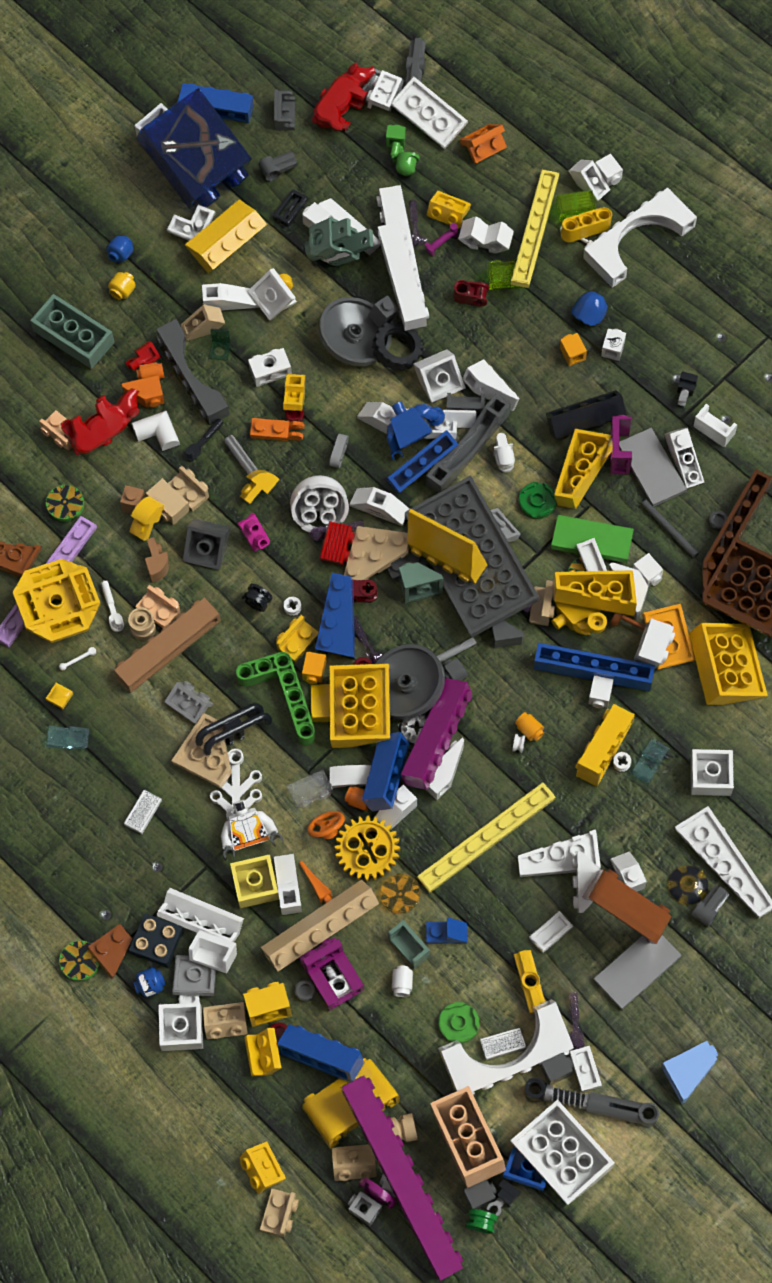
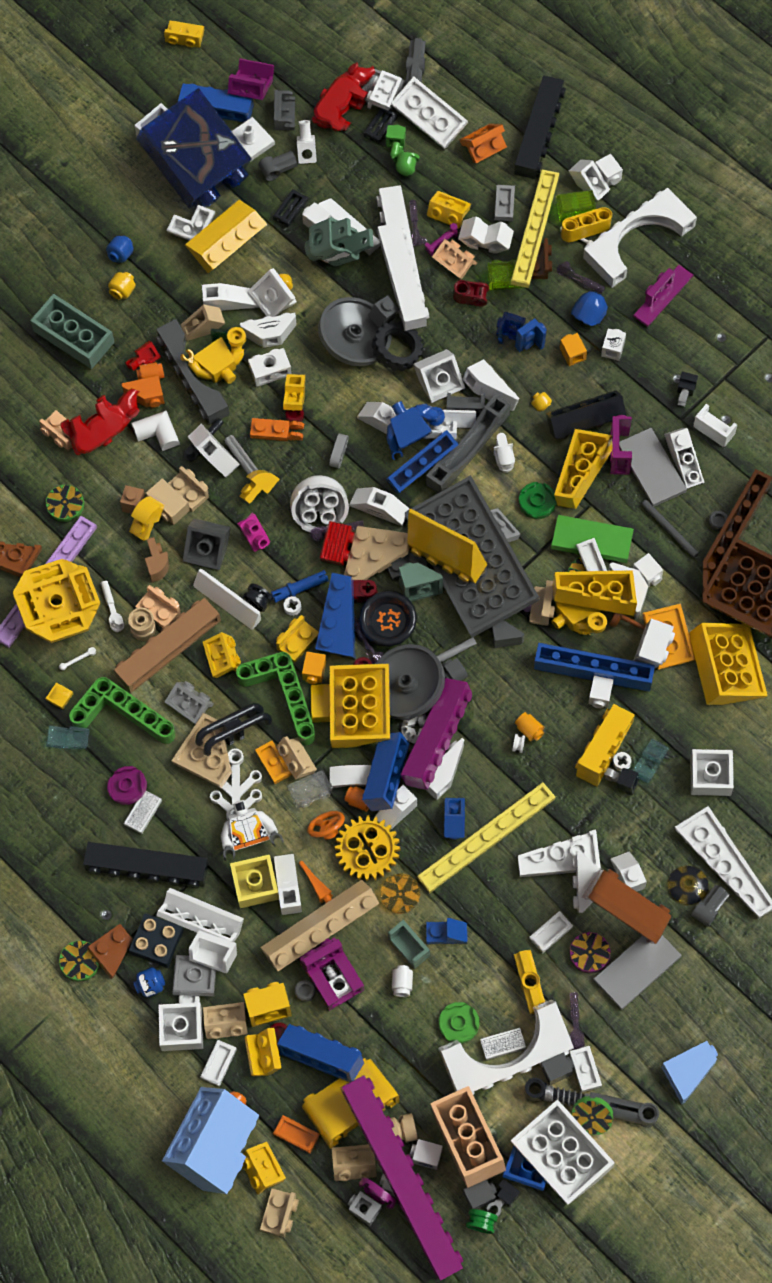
none -> bright green beam [69,677,175,744]
none -> black brick [83,842,208,888]
none -> magenta tile [107,766,147,805]
none -> light blue piece [162,1087,259,1194]
none -> yellow bracket [164,21,205,48]
none -> yellow torso [180,327,246,384]
none -> white slope [188,424,240,478]
none -> white slope [193,569,261,630]
none -> white tile [200,1040,237,1087]
none -> yellow bracket [203,632,241,678]
none -> white tile [225,117,275,164]
none -> magenta panel [228,58,274,100]
none -> white slope [240,313,296,348]
none -> light orange plate [255,740,292,784]
none -> blue pin [271,570,329,603]
none -> orange tile [273,1115,320,1154]
none -> tan bracket [276,736,317,779]
none -> white bracket [297,120,317,164]
none -> black piece [359,590,417,647]
none -> black tile [364,108,398,144]
none -> white brick [410,1139,443,1170]
none -> light nougat bracket [432,239,477,279]
none -> blue slope [444,798,465,839]
none -> light grey plate [495,185,515,221]
none -> clear blue bracket [496,312,526,344]
none -> black brick [514,75,566,179]
none -> blue bracket [515,318,547,352]
none -> yellow piece [531,392,552,411]
none -> reddish brown bracket [532,238,552,279]
none -> piece [557,261,605,294]
none -> tile [569,932,611,974]
none -> tile [571,1096,613,1135]
none -> black piece [604,768,639,795]
none -> magenta bracket [633,265,693,327]

